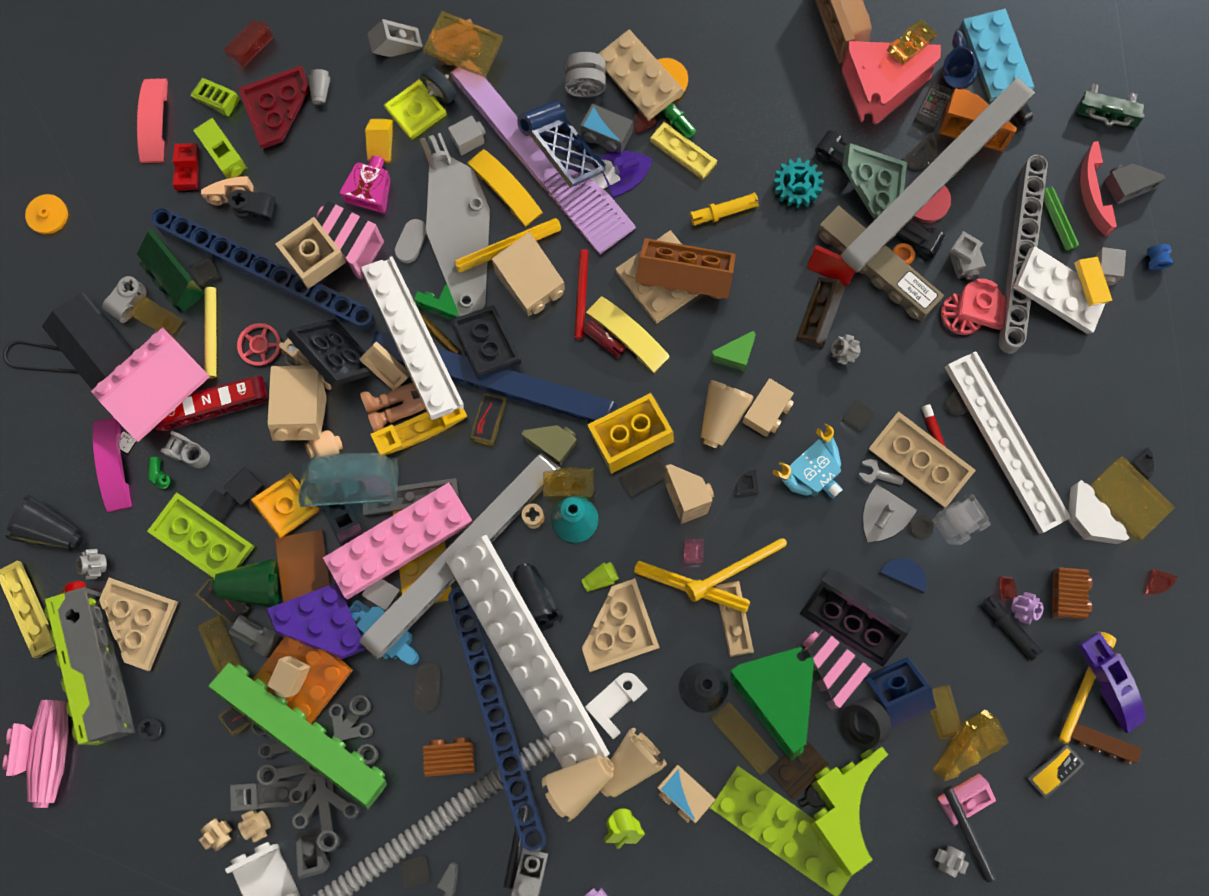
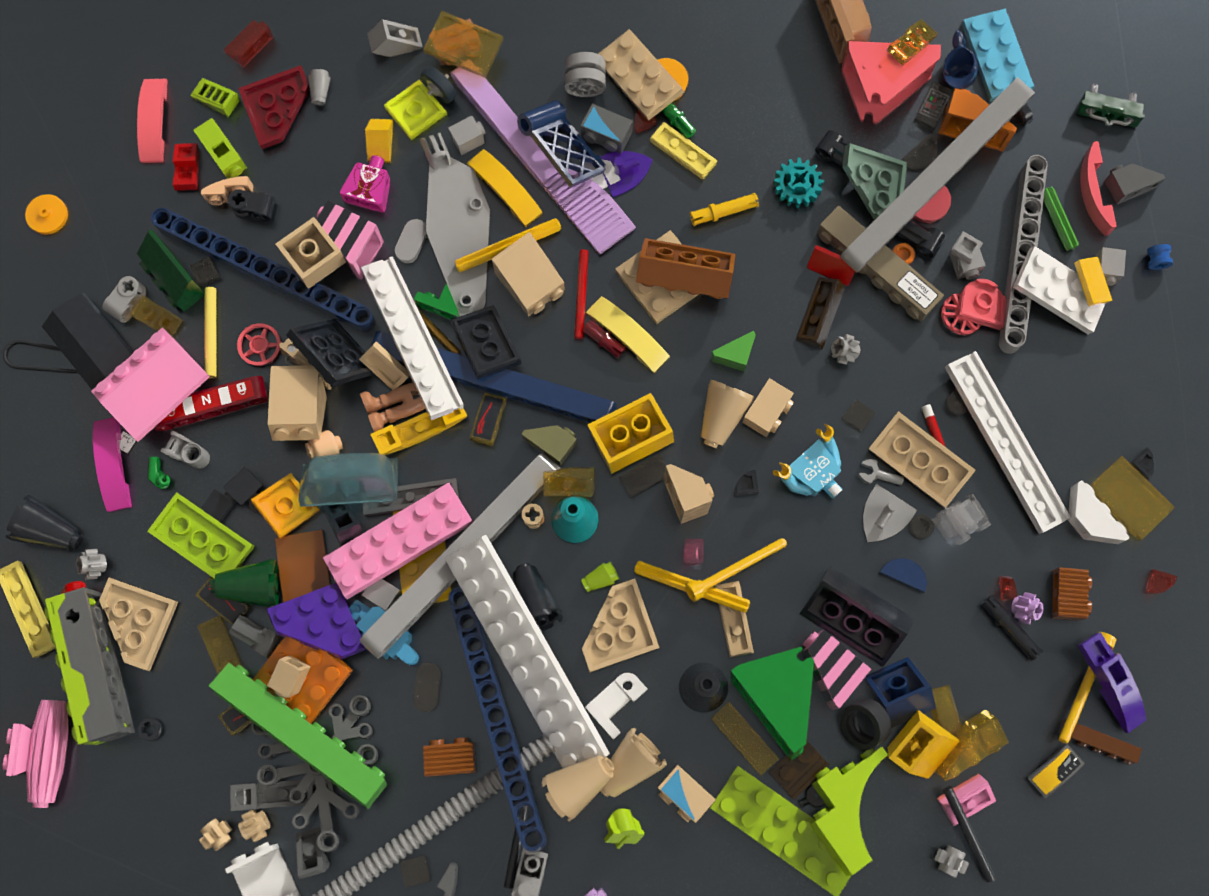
none -> yellow slope [888,710,959,779]

